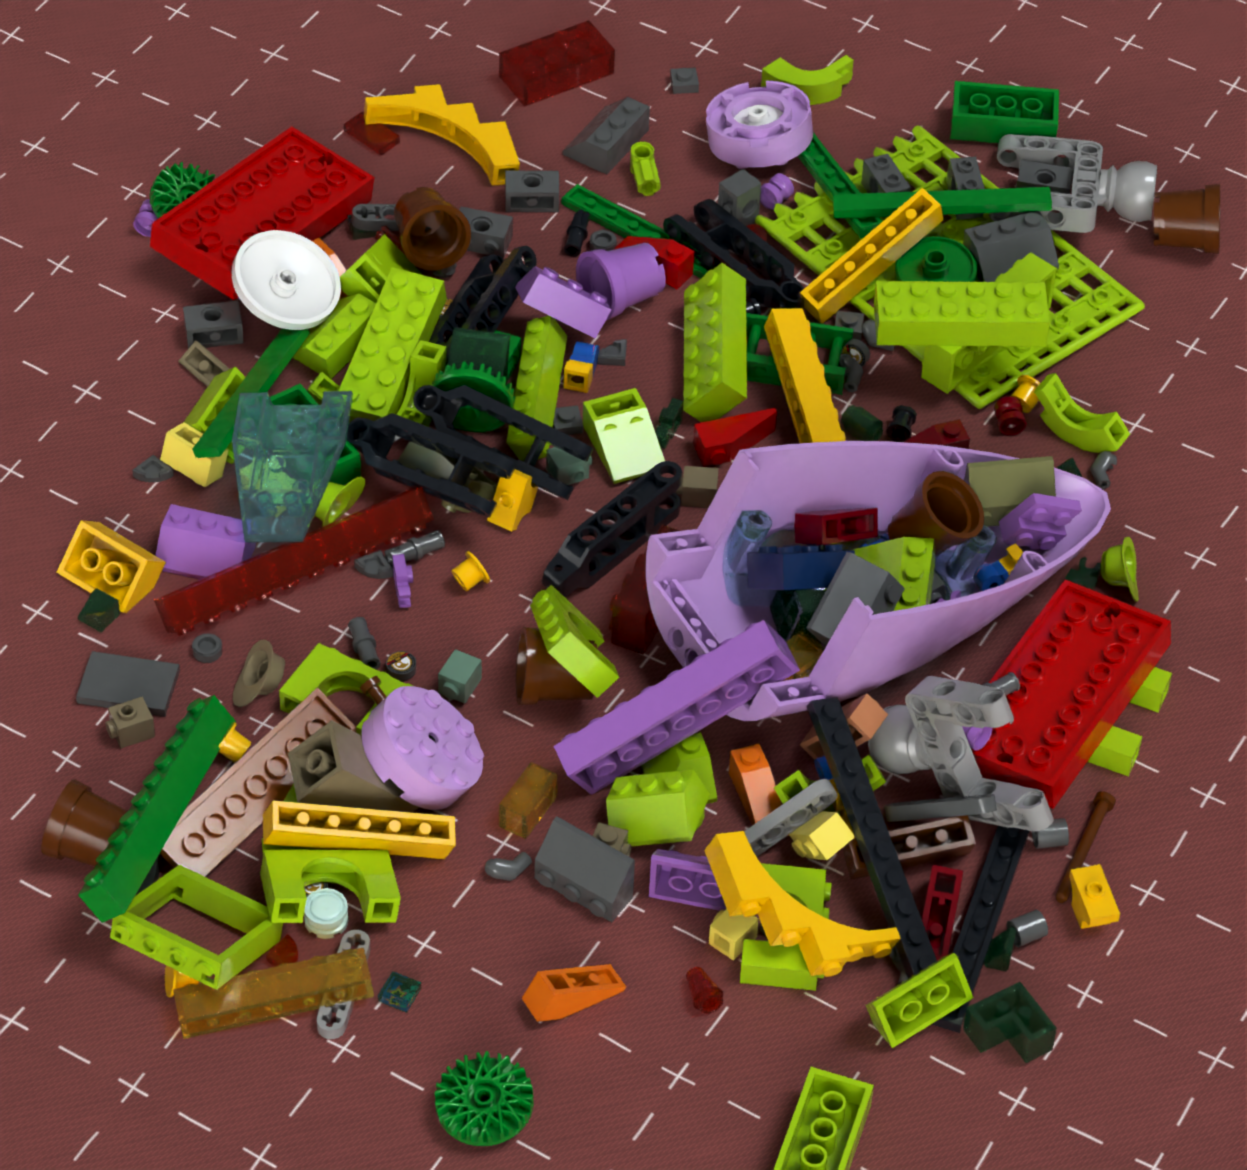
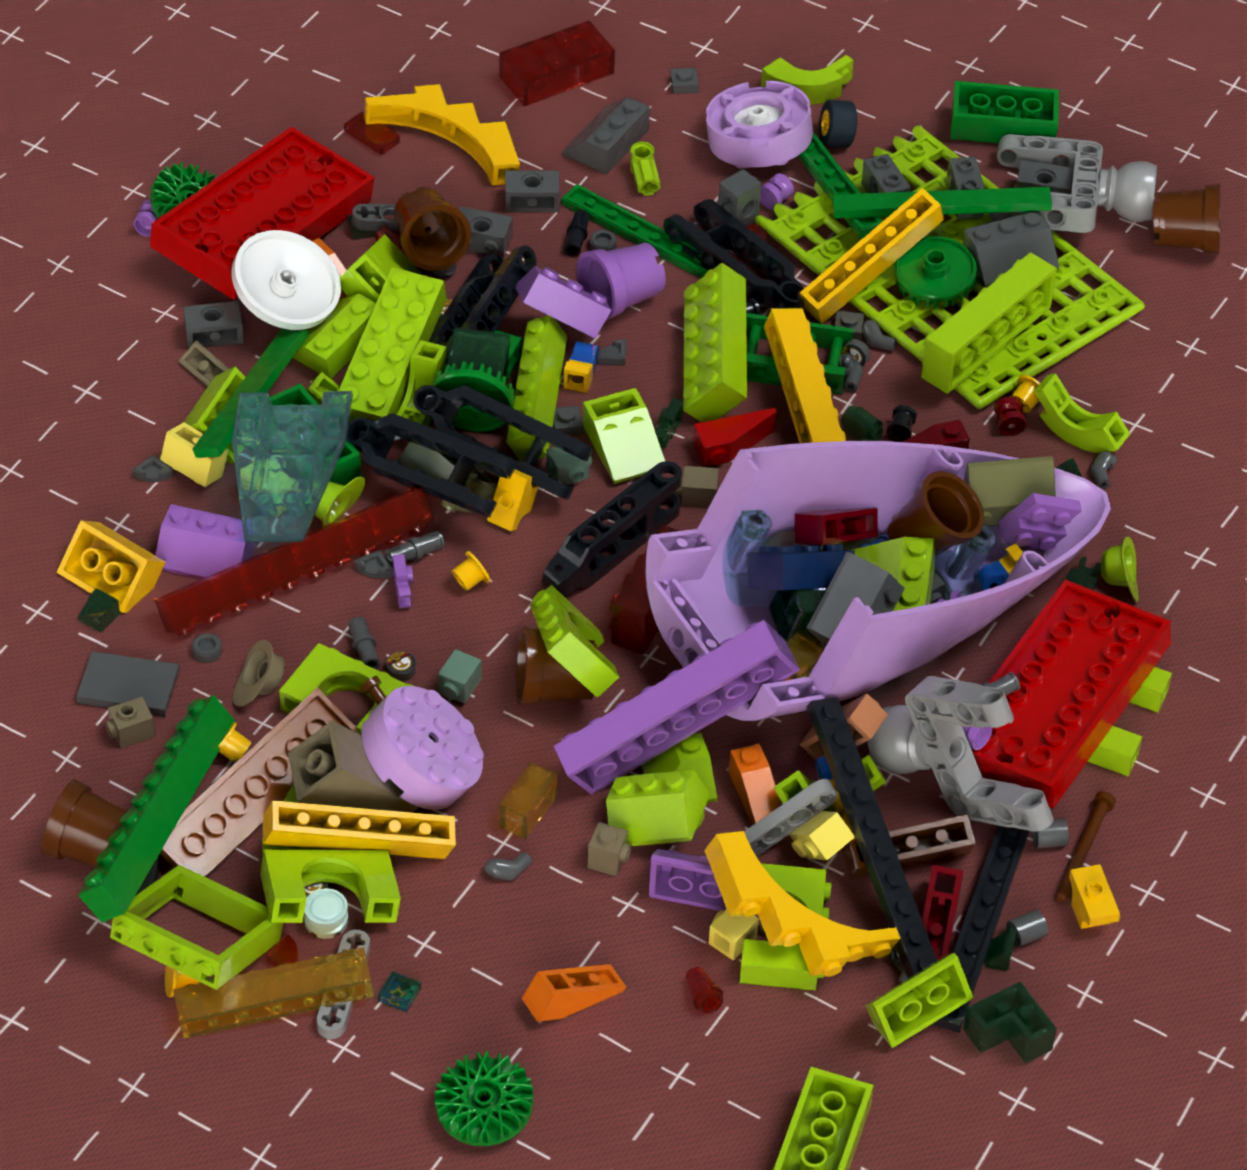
dark grey slope [534,816,635,922] -> none
red slope [613,236,694,289] -> none
lime brick [874,281,1050,346] -> none
dark grey beam [884,794,997,822] -> none
none -> black wheel [819,100,857,148]

